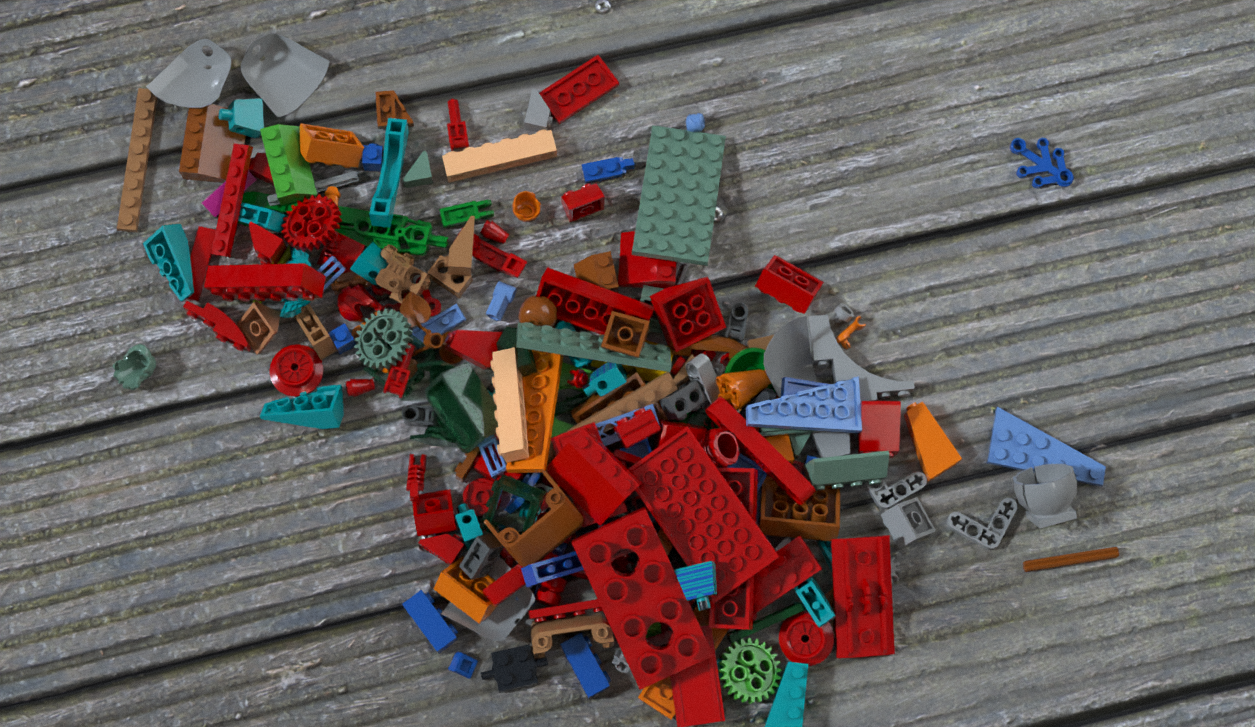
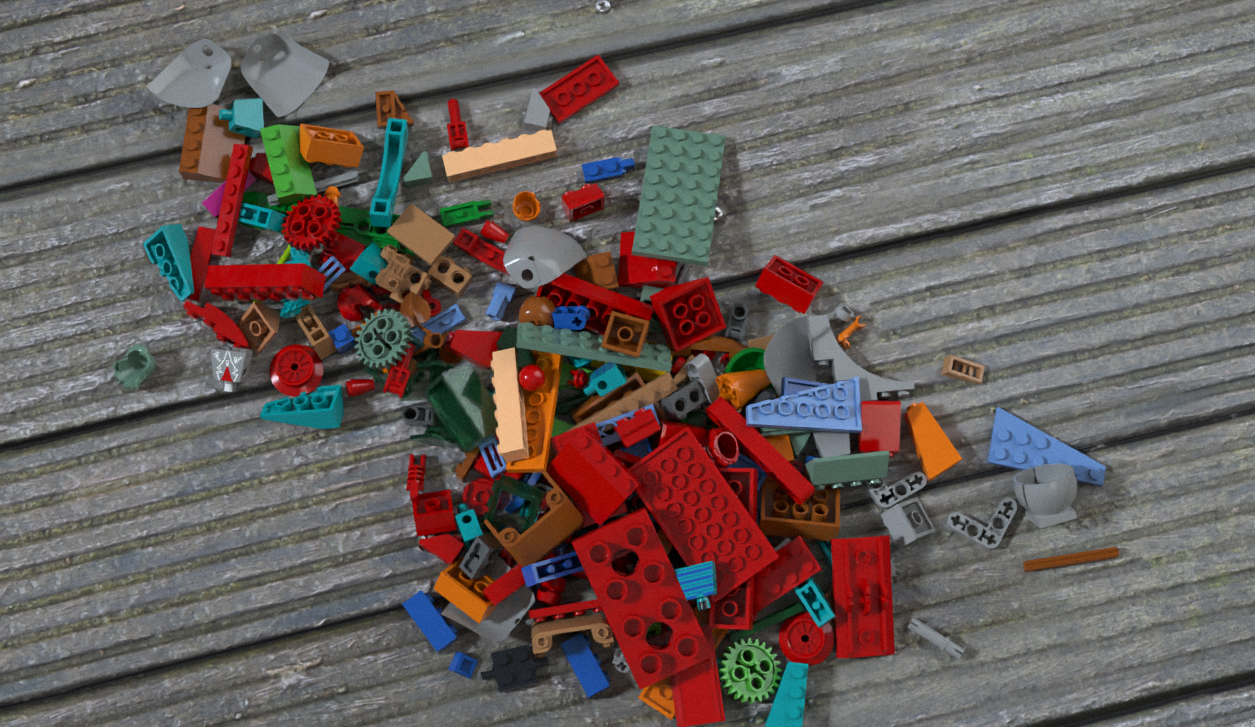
medium nougat plate [117,88,158,232] -> none
red slope [249,221,287,264] -> none
blue brick [362,144,384,172] -> none
medium nougat slope [444,216,475,276] -> none
medium blue piece [686,113,705,132] -> none
blue plant [1010,138,1074,189] -> none
none -> light grey torso [211,345,253,392]
none -> medium nougat tile [387,203,456,266]
none -> light grey piece [503,226,587,288]
none -> red piece [519,364,545,392]
none -> blue piece [552,306,590,330]
none -> light grey pin [907,617,965,660]
none -> medium nougat slope [941,355,985,384]

